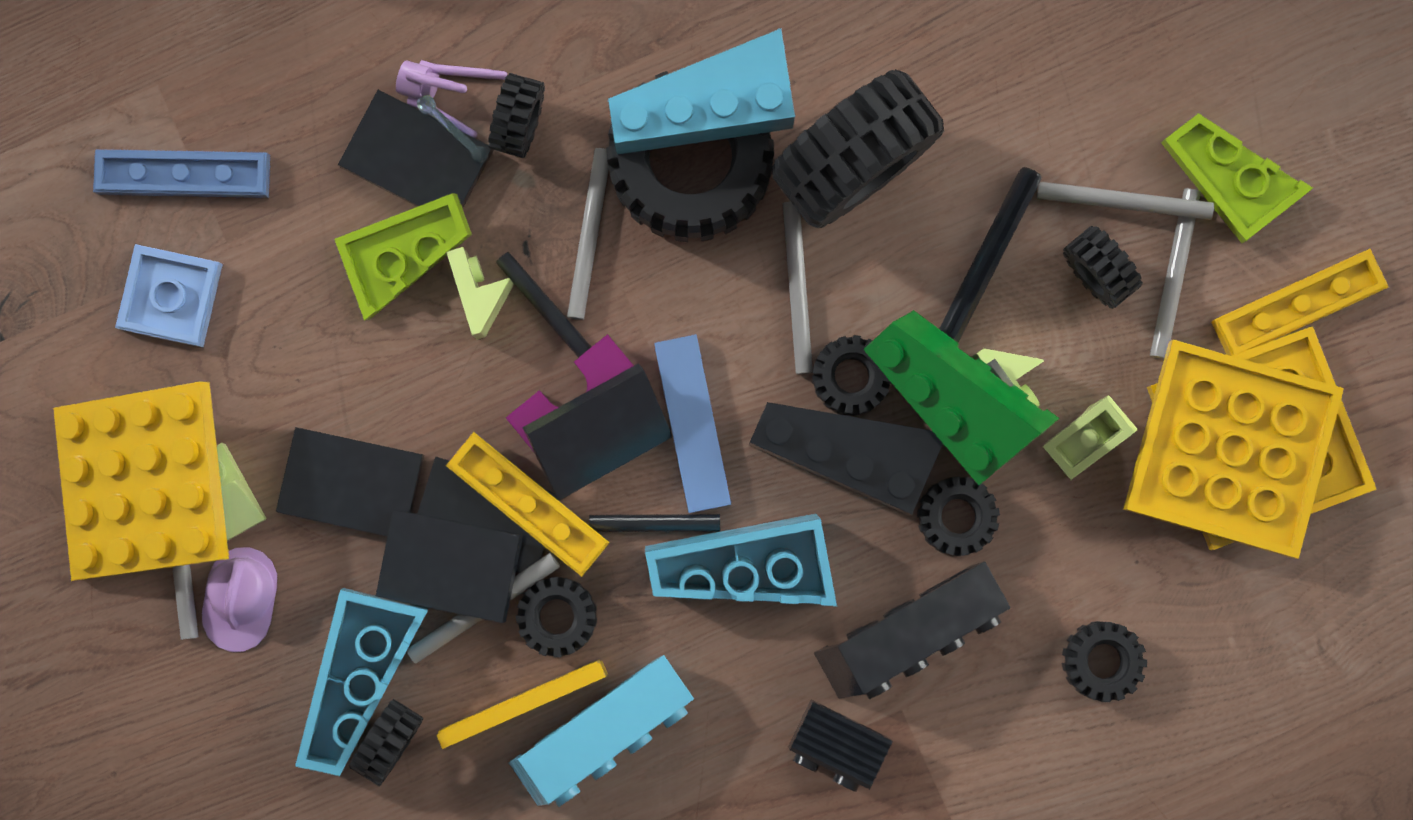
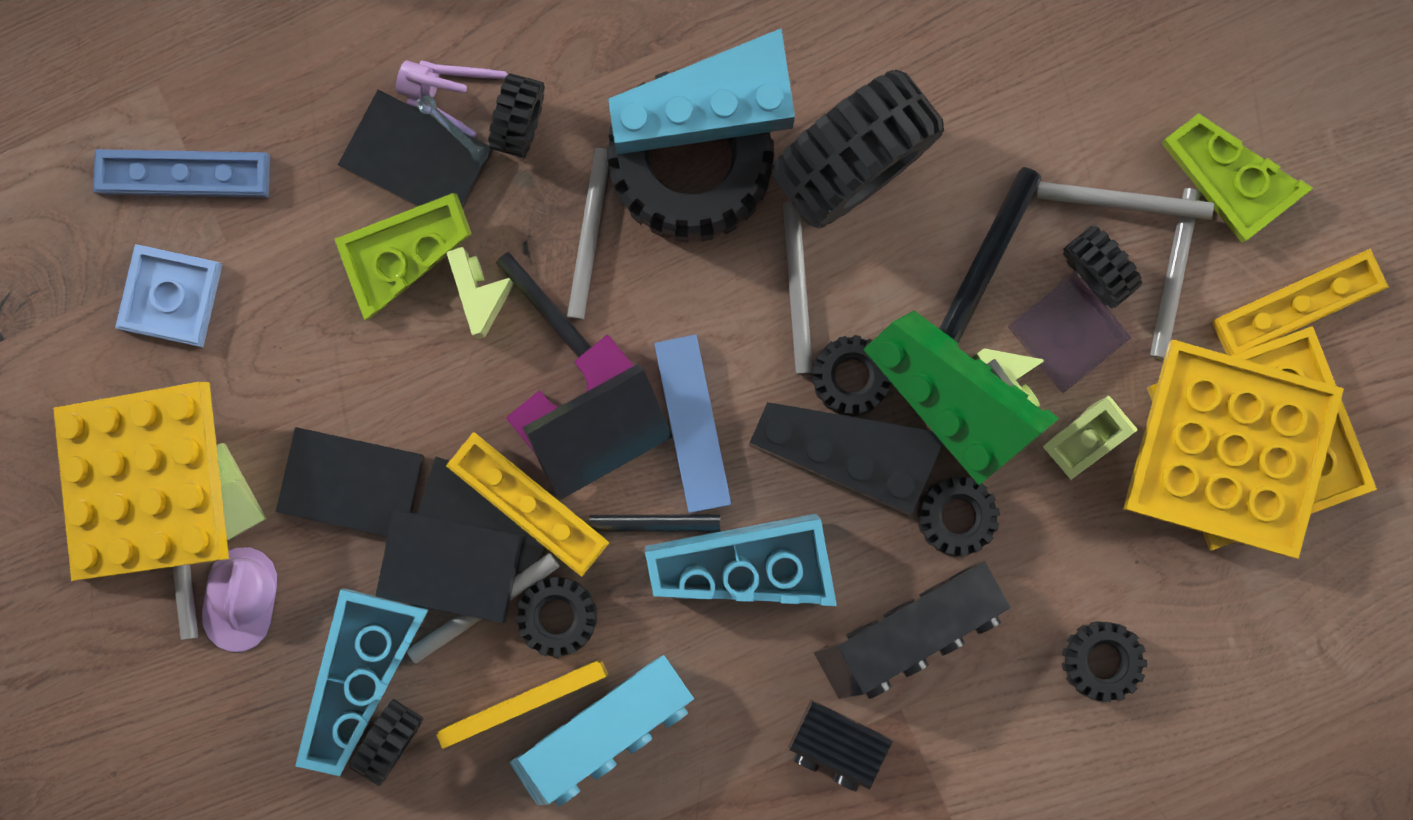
none -> tile [1008,271,1132,393]

